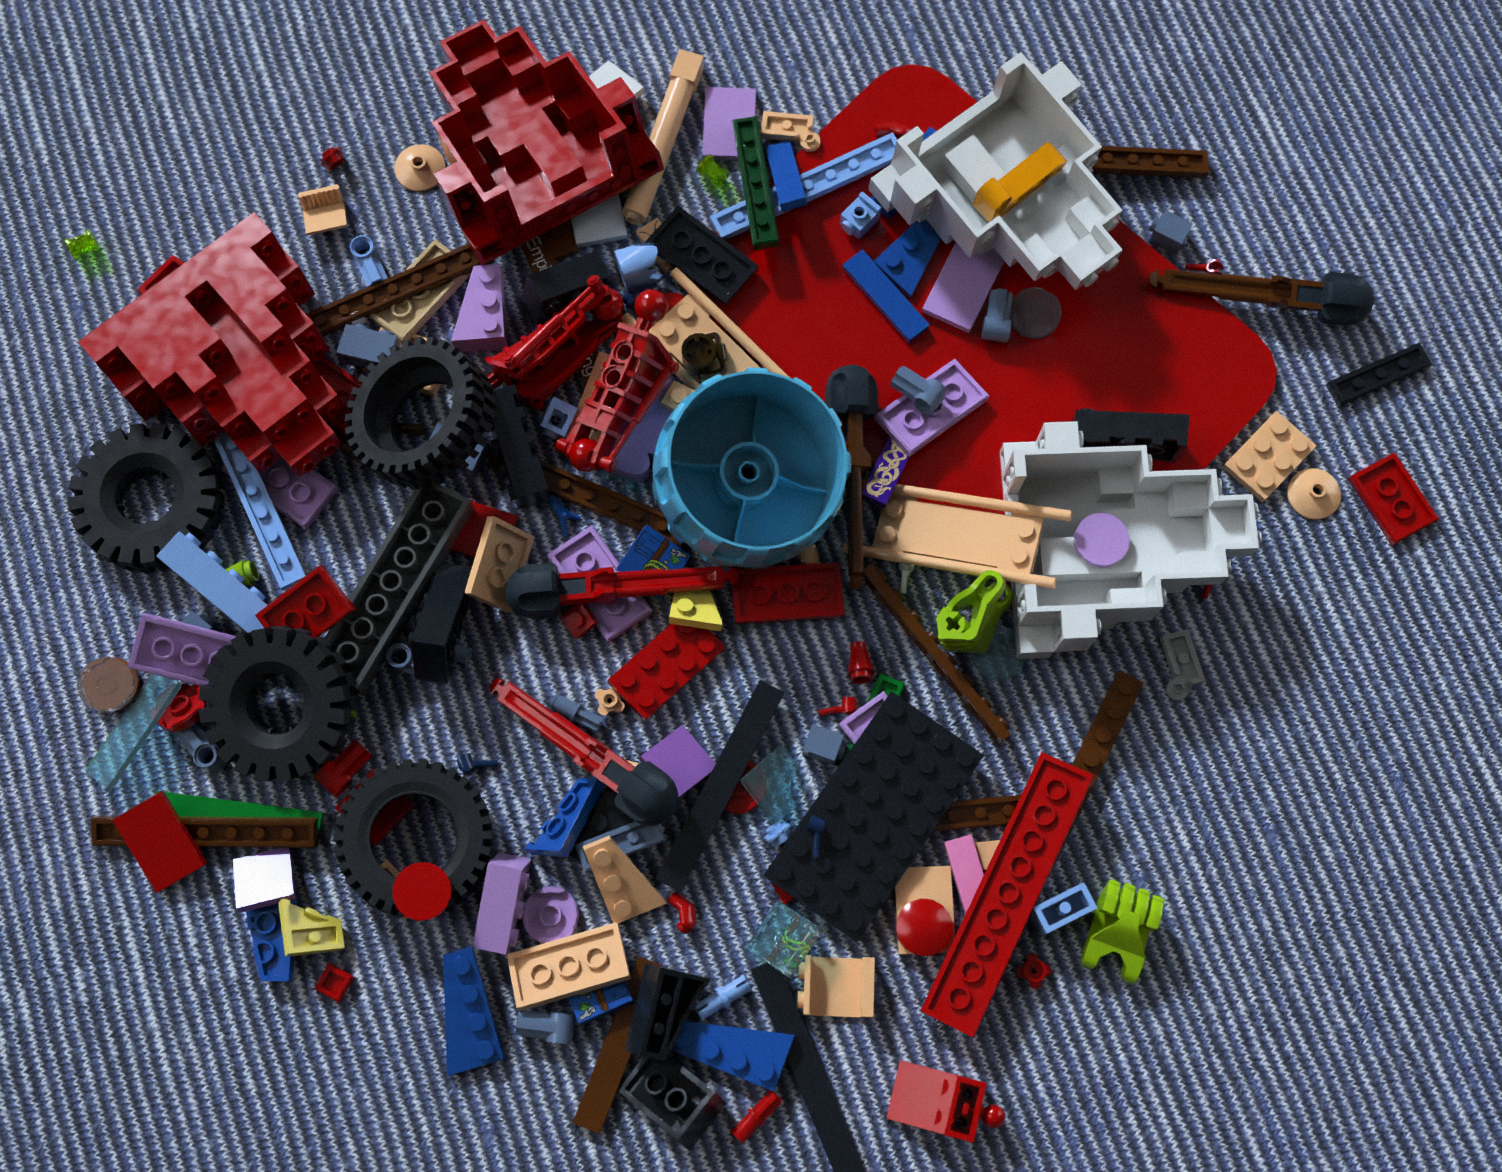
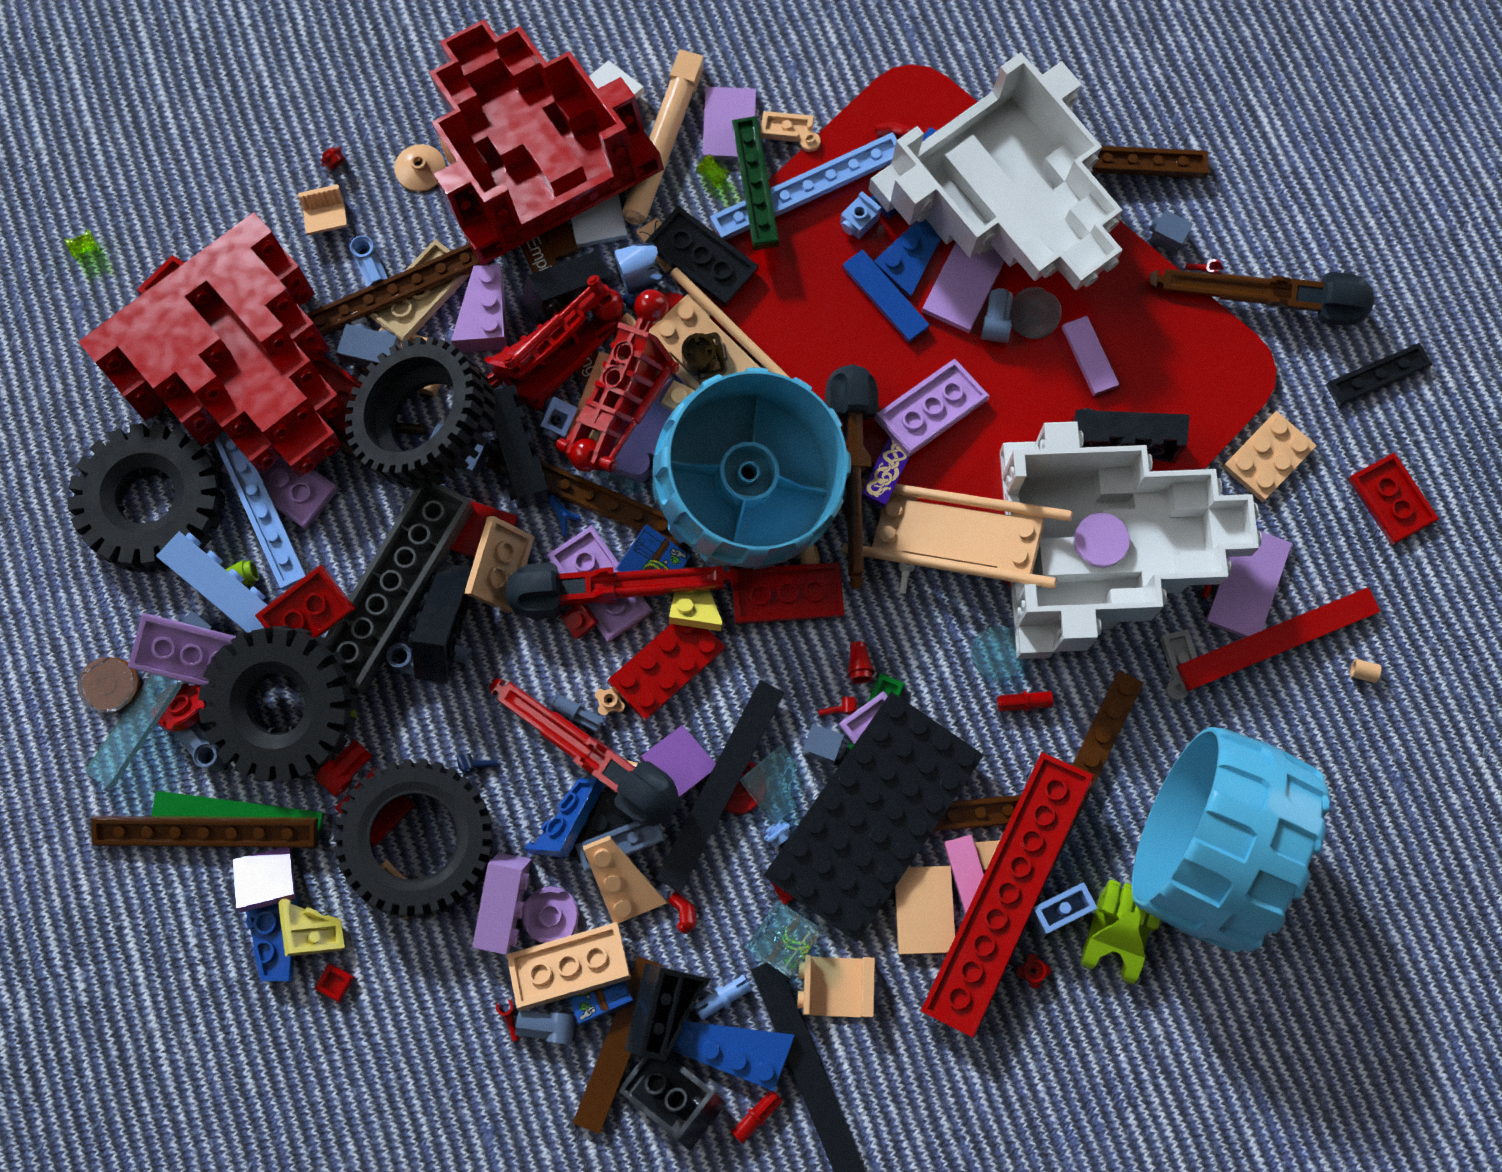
red tile [112,790,207,893] -> none
red tile [393,862,452,921] -> none
blue wing [443,945,504,1076] -> none
blue tile [765,140,807,212] -> none
dark blue hand [807,816,825,858] -> none
reddish brown plate [862,564,1011,746] -> none
slope [886,1060,1006,1143] -> none
sand blue piece [890,365,947,415] -> none
red dish [896,898,953,956] -> none
lime piece [936,570,1014,654] -> none
light orange beam [973,142,1067,223] -> none
light nougat dish [1287,468,1341,520] -> none
none -> red hand [496,999,519,1042]
none -> red axle [997,690,1053,713]
none -> lavender tile [1062,316,1119,397]
none -> medium azure wheel [1132,727,1330,952]
none -> red tile [1176,587,1381,692]
none -> lavender tile [1205,531,1292,638]
none -> light nougat hinge [1350,659,1381,683]

